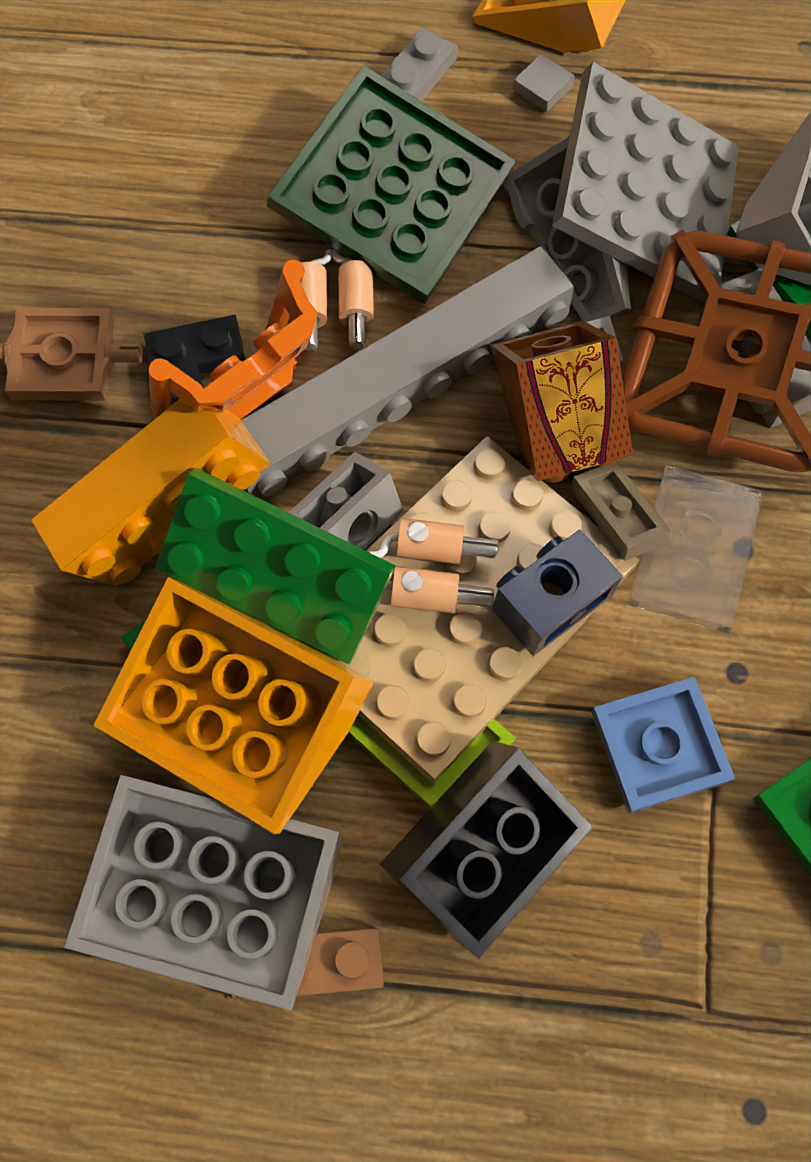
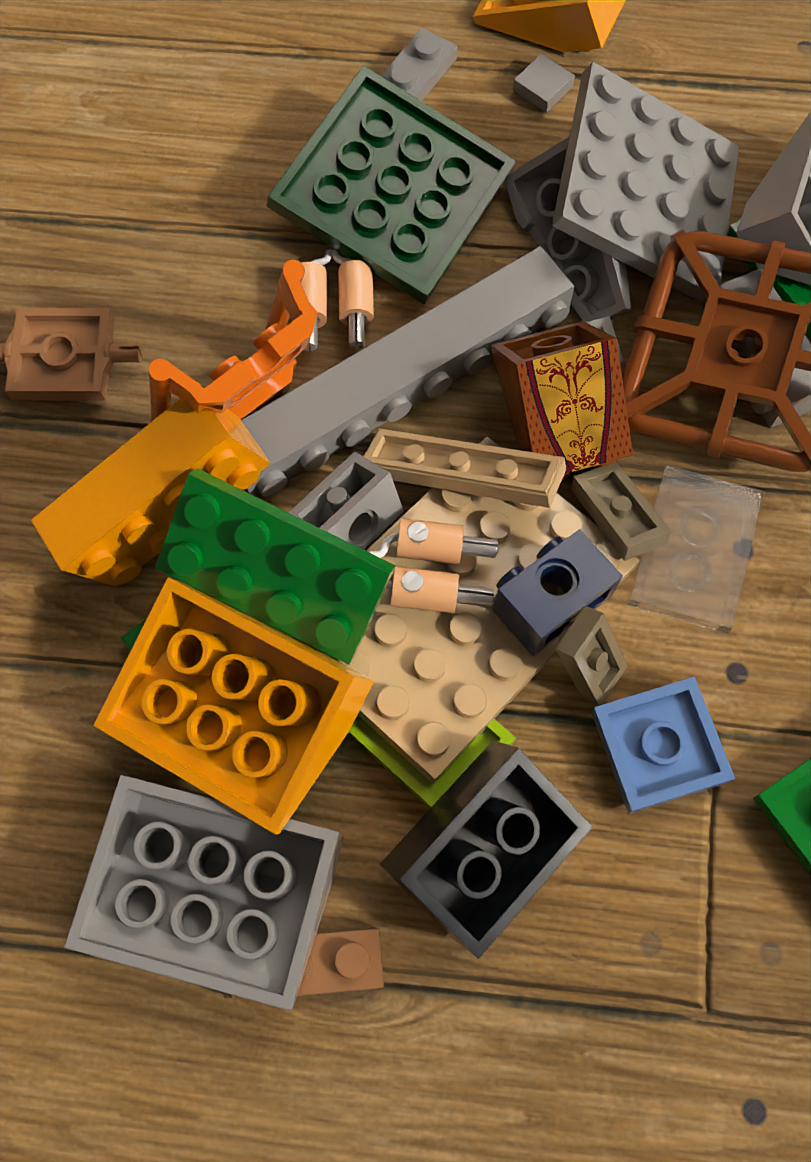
black plate [143,314,246,406] -> none
none -> tan tile [363,428,566,508]
none -> dark tan plate [555,605,628,706]

